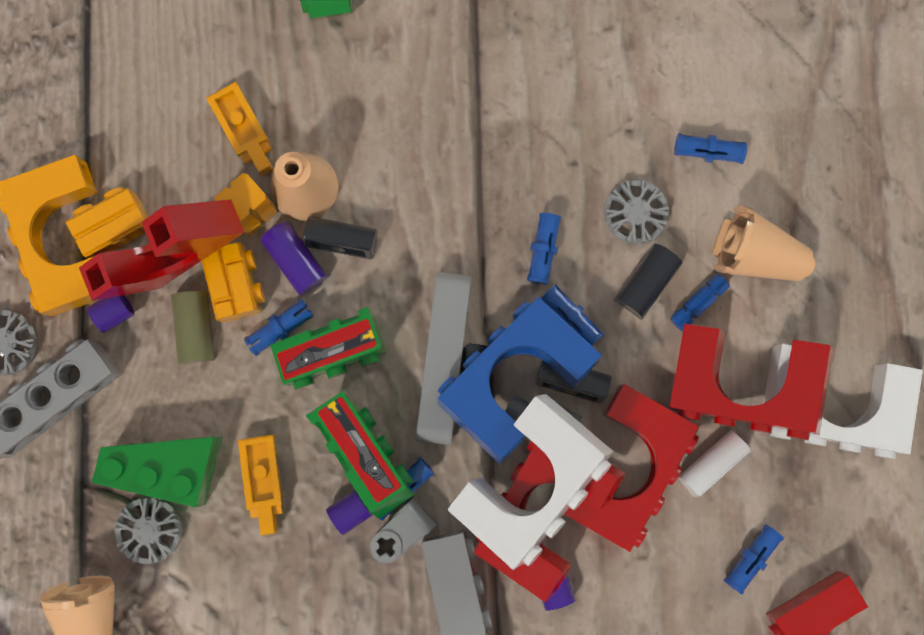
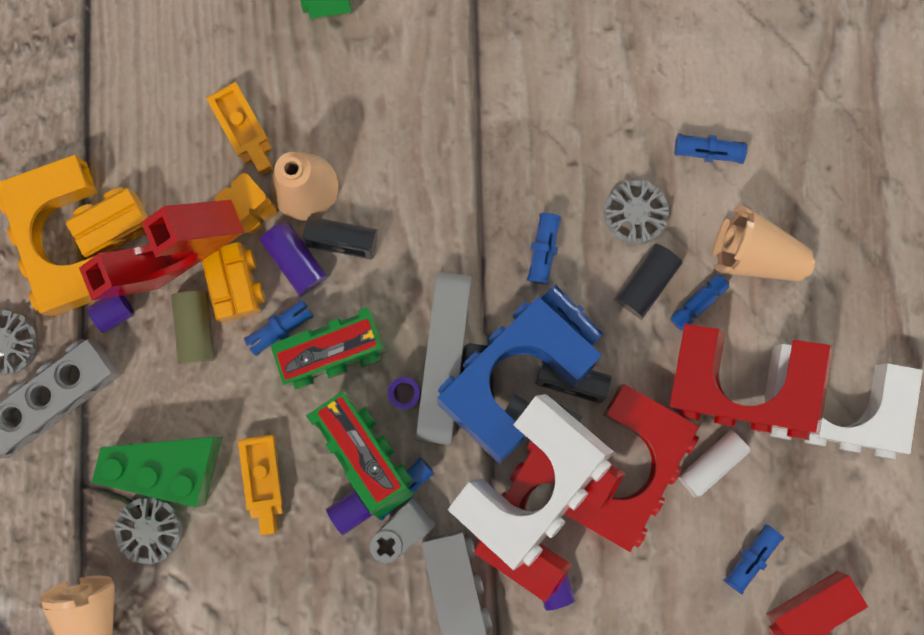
none -> dark purple beam [388,377,421,410]

